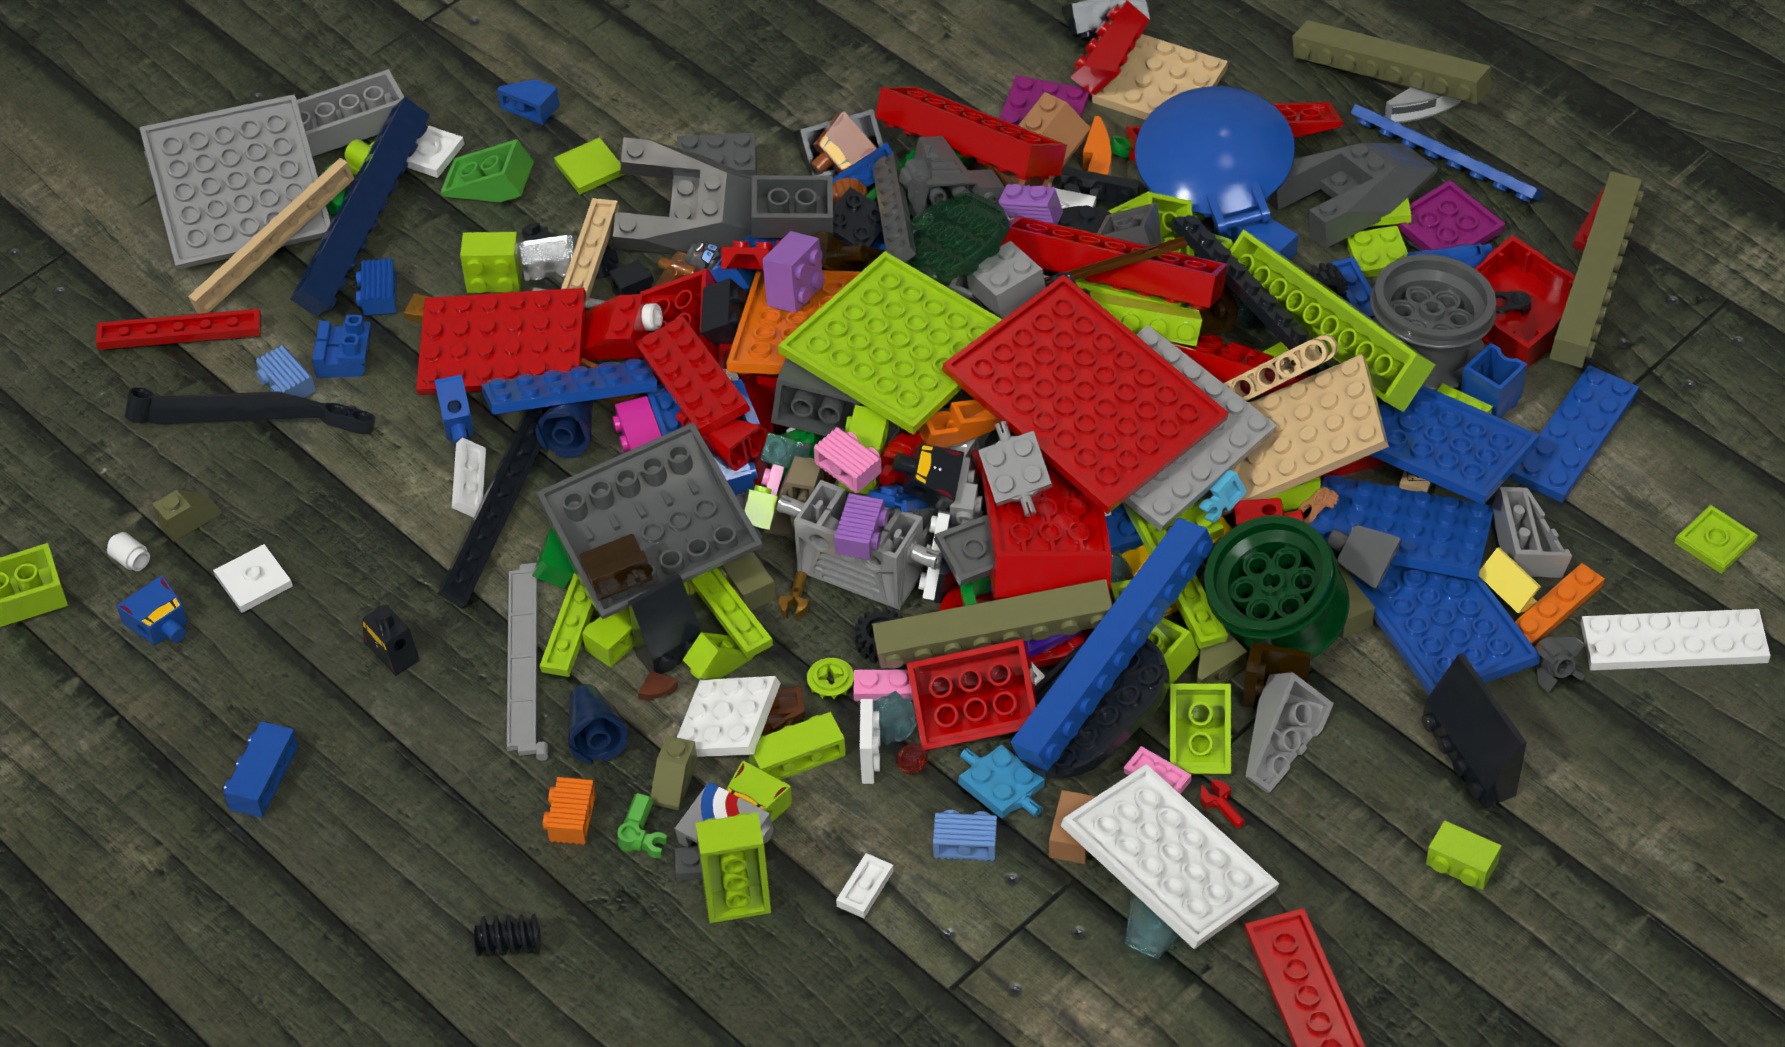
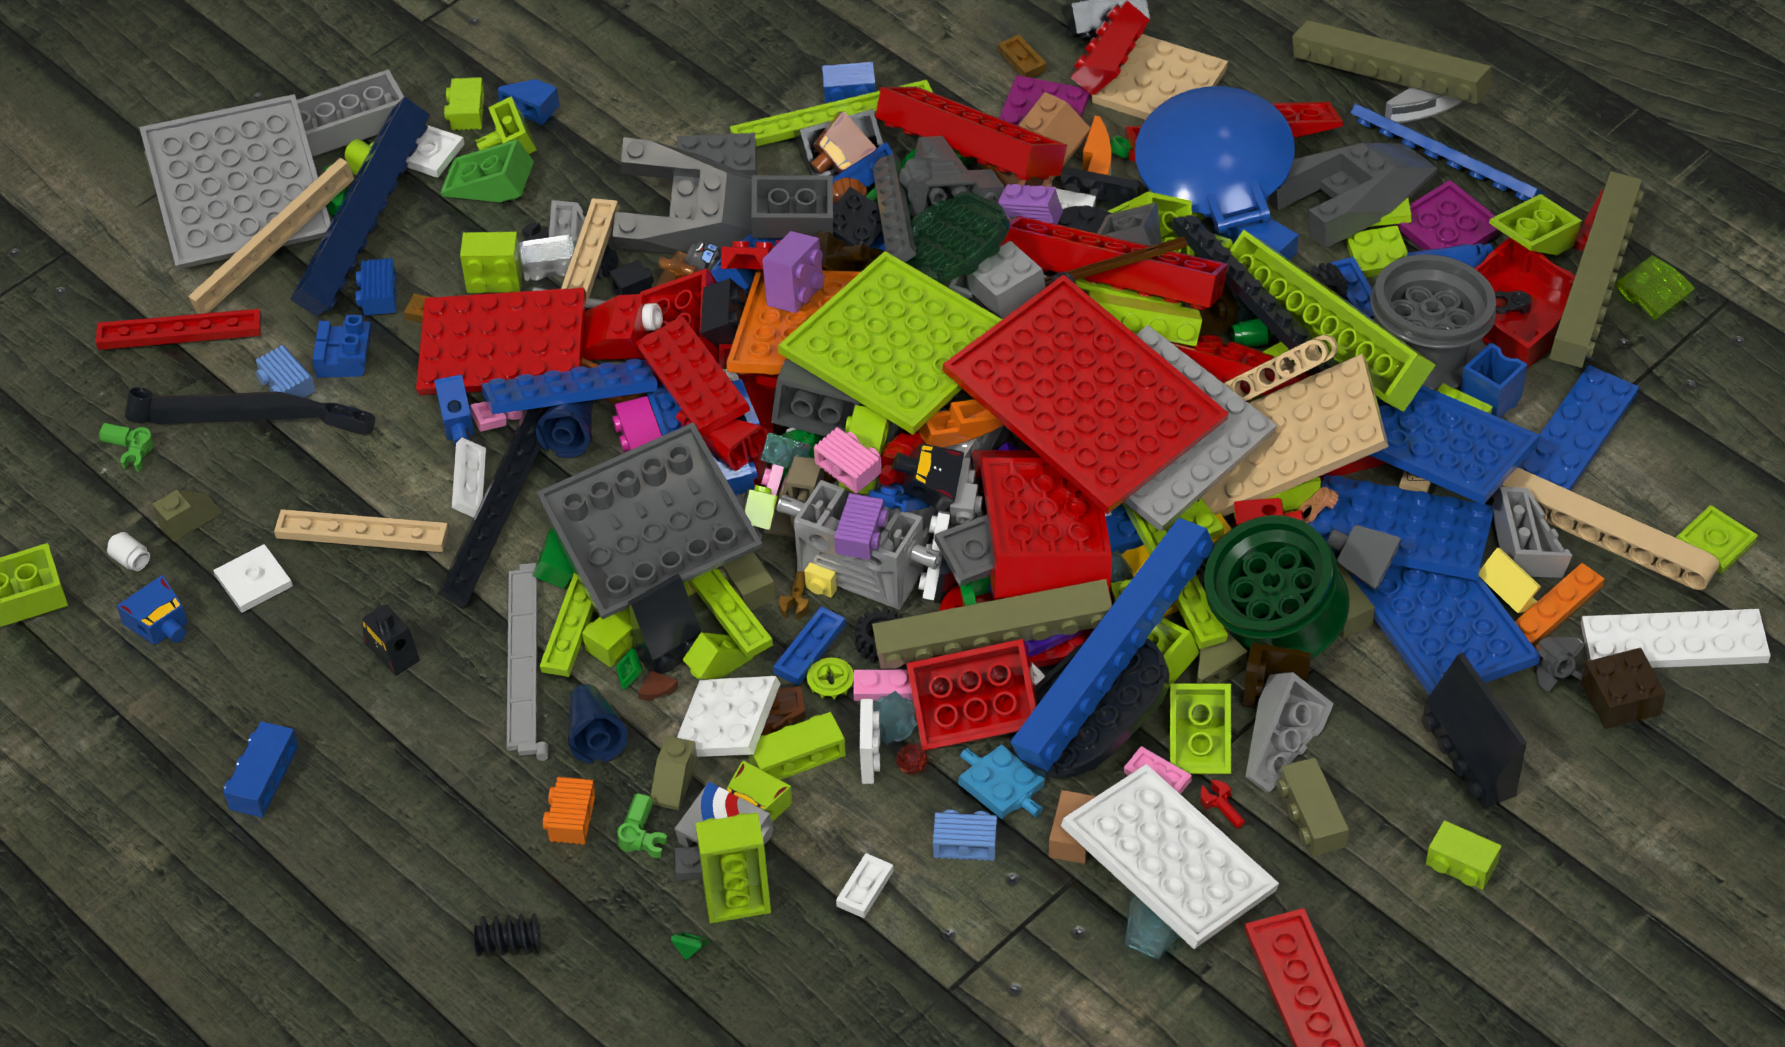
lime tile [554,137,625,195] -> none
dark brown bracket [579,534,653,601] -> none
light grey plate [978,421,1053,517] -> none
medium azure plate [1199,470,1247,523] -> none
none -> bright green bar [99,423,154,472]
none -> tan plate [274,509,449,552]
none -> lime brick [444,78,485,131]
none -> bright pink plate [470,401,523,432]
none -> lime brick [475,96,537,154]
none -> light grey wing [548,200,585,248]
none -> green slope [615,648,645,690]
none -> green slope [671,931,710,960]
none -> lime plate [730,80,933,147]
none -> blue plate [773,607,846,686]
none -> light yellow plate [804,563,837,598]
none -> brick [822,62,876,103]
none -> pearl gold plate [998,34,1047,78]
none -> green brick [1230,318,1272,347]
none -> olive brick [1276,757,1349,856]
none -> lime slope [1489,194,1582,255]
none -> tan beam [1491,467,1719,590]
none -> dark brown brick [1581,647,1666,729]
none -> clear neon green slope [1615,255,1695,320]

